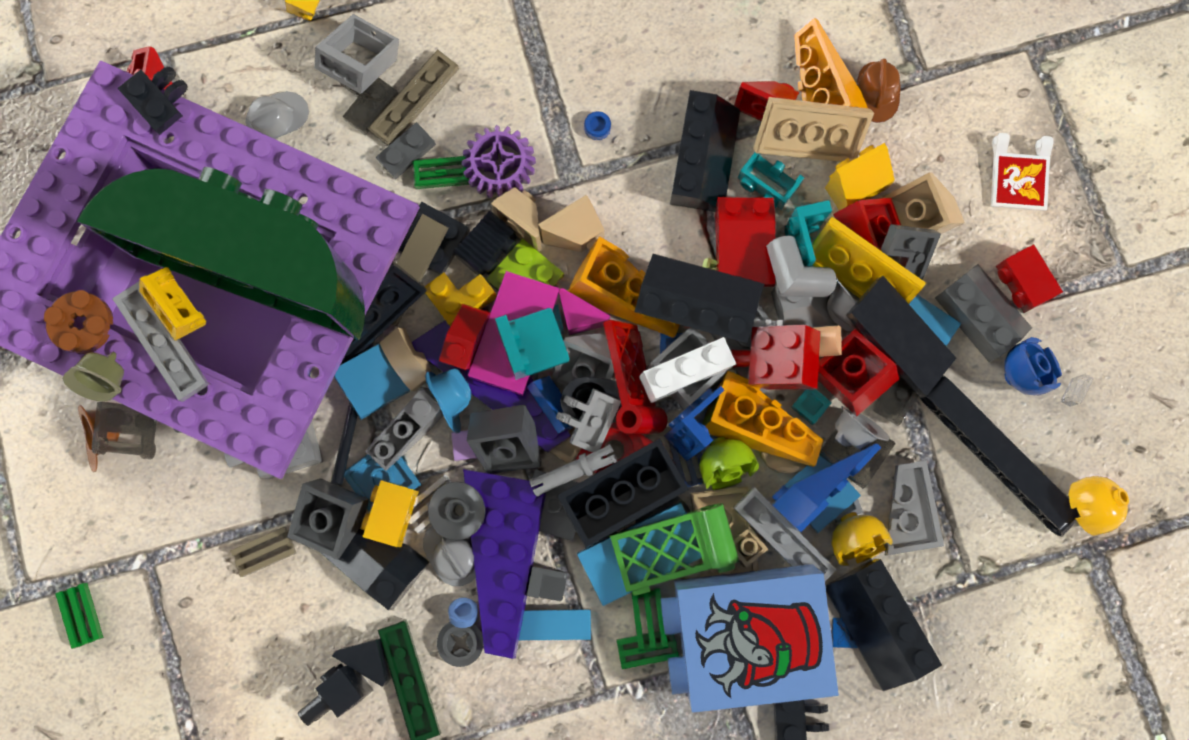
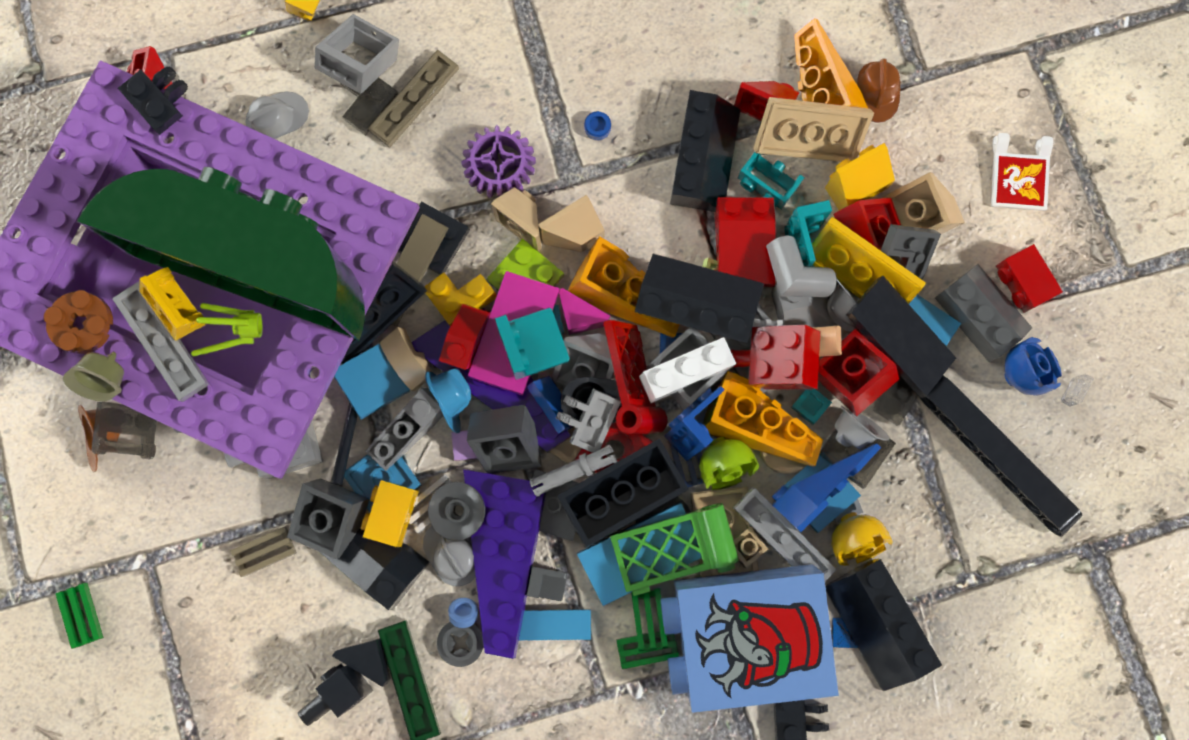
dark grey plate [376,122,436,180] -> none
green tile [413,156,470,190] -> none
black brick [453,211,517,276] -> none
light grey wing [885,460,944,555] -> none
yellow cylinder [1069,476,1129,536] -> none
none -> lime plant [191,303,263,356]

